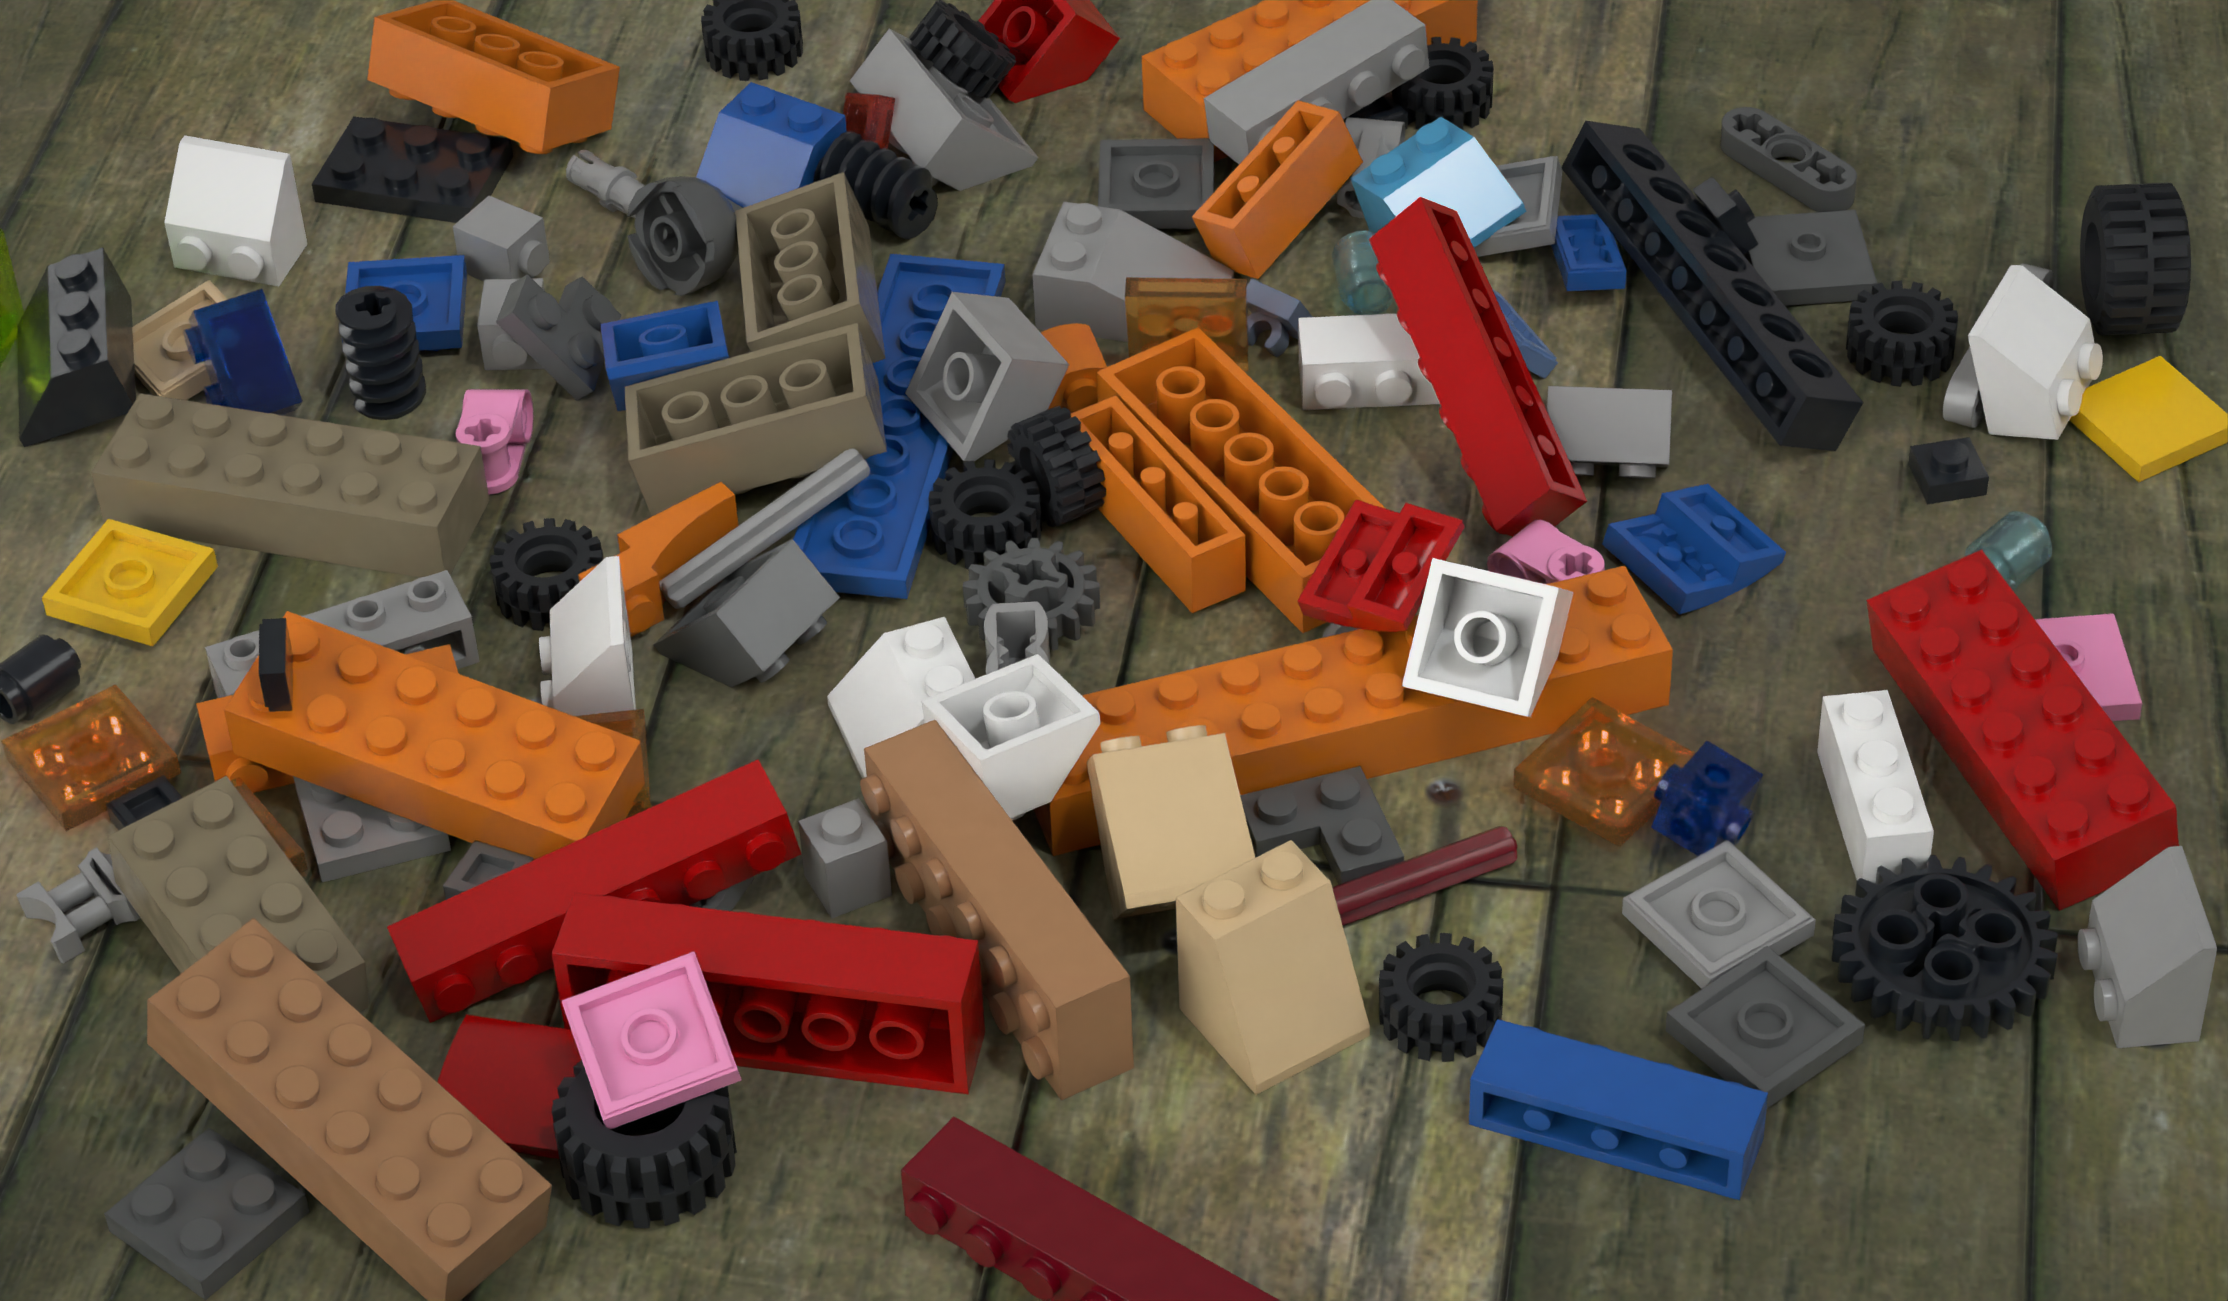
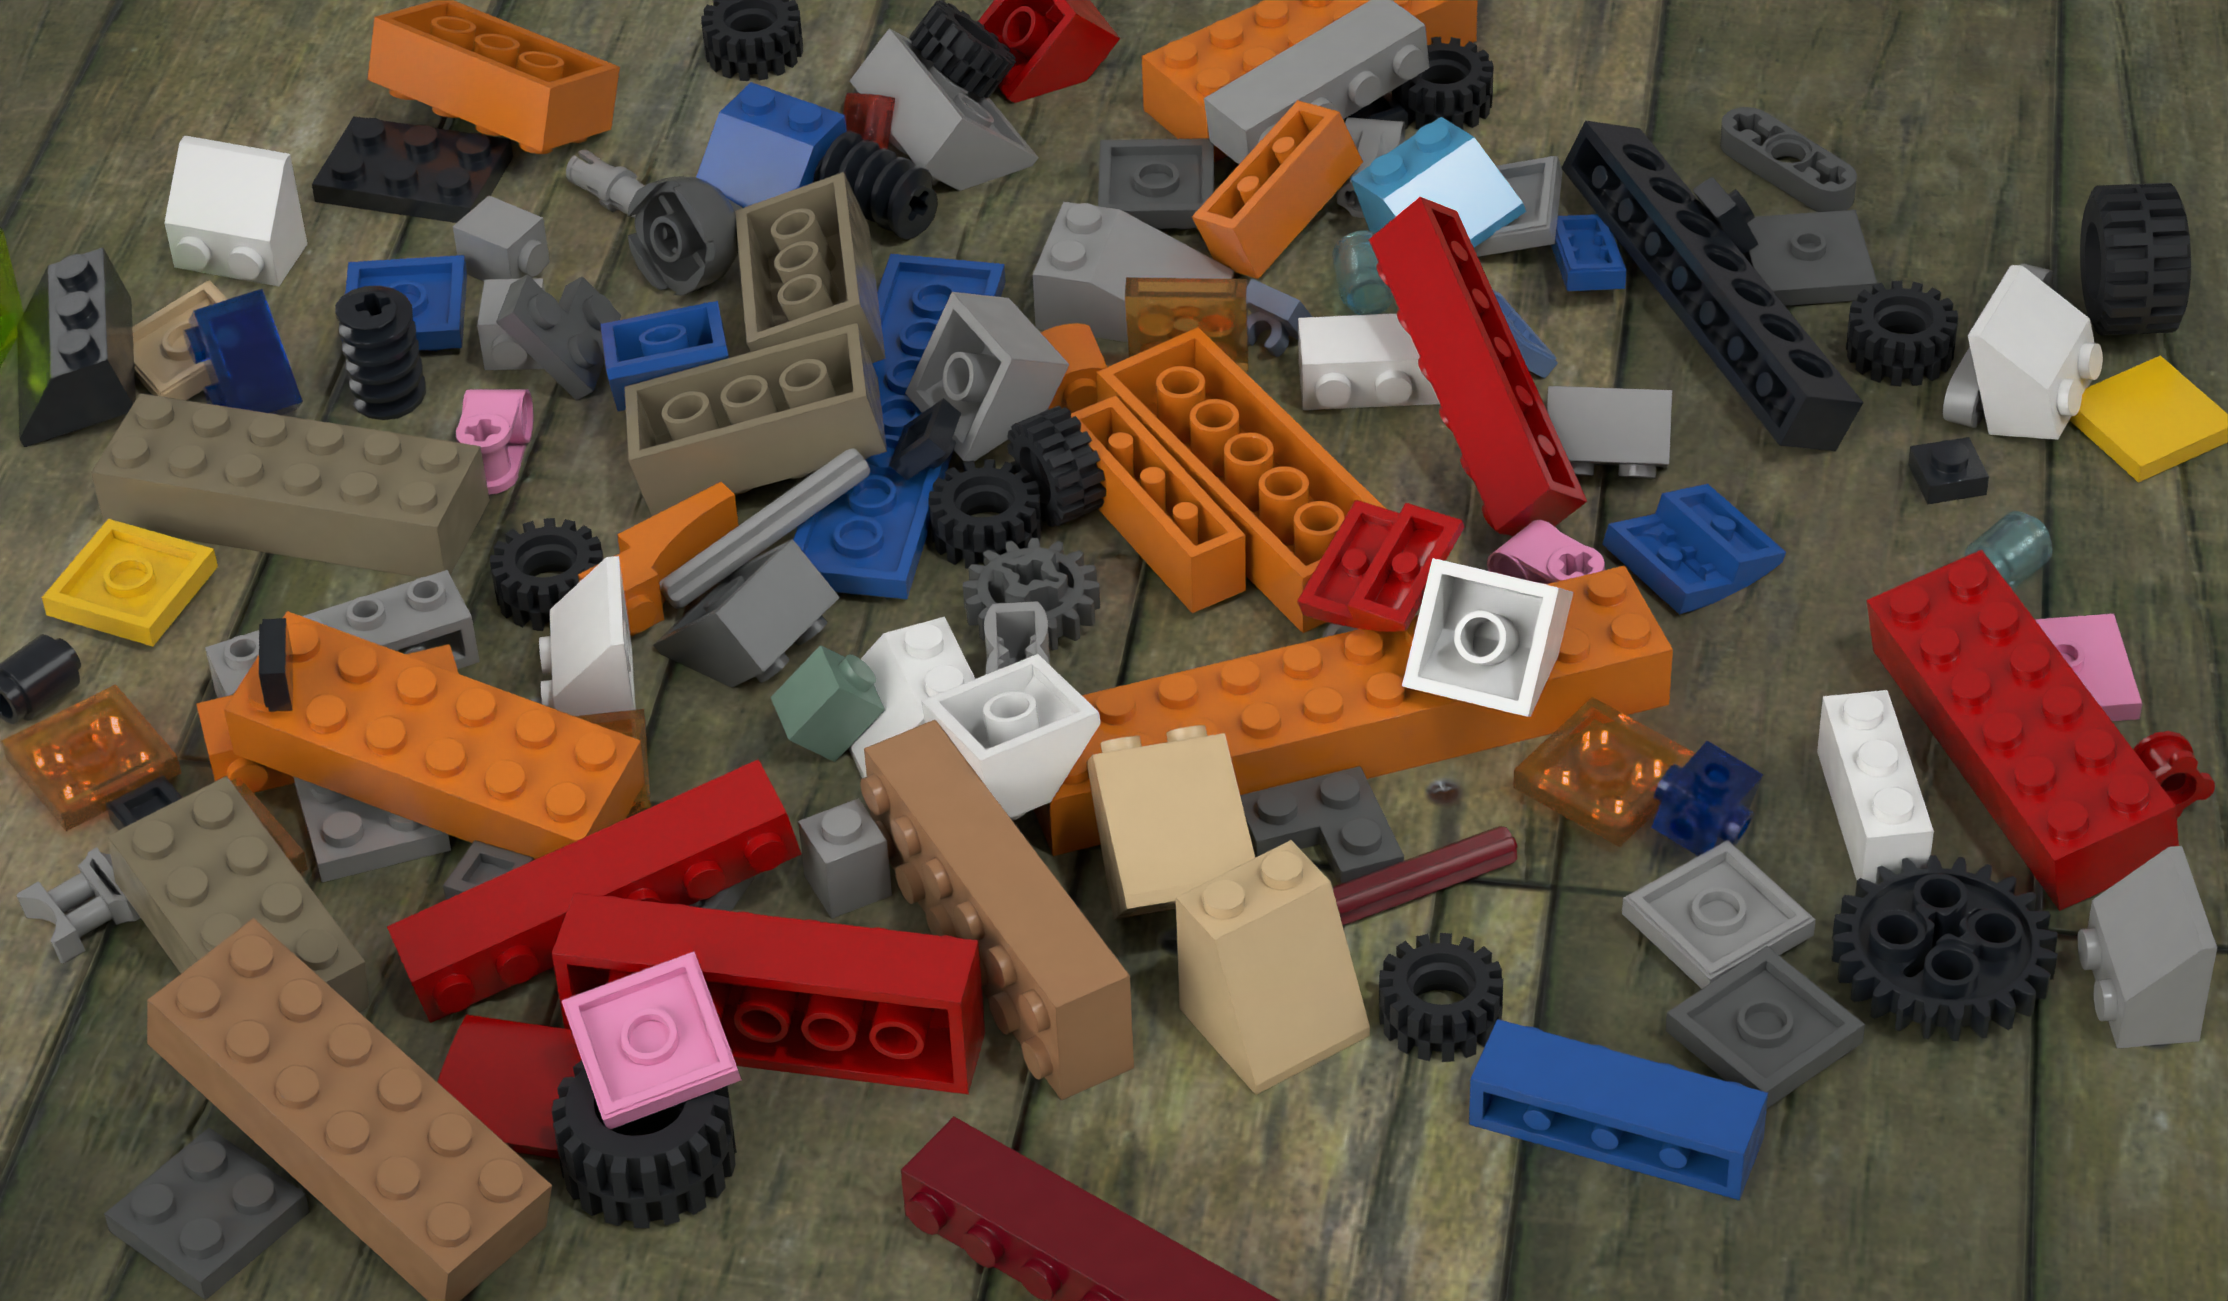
none -> sand green brick [771,645,885,762]
none -> black plate [889,398,961,480]
none -> red brick [2133,731,2215,818]

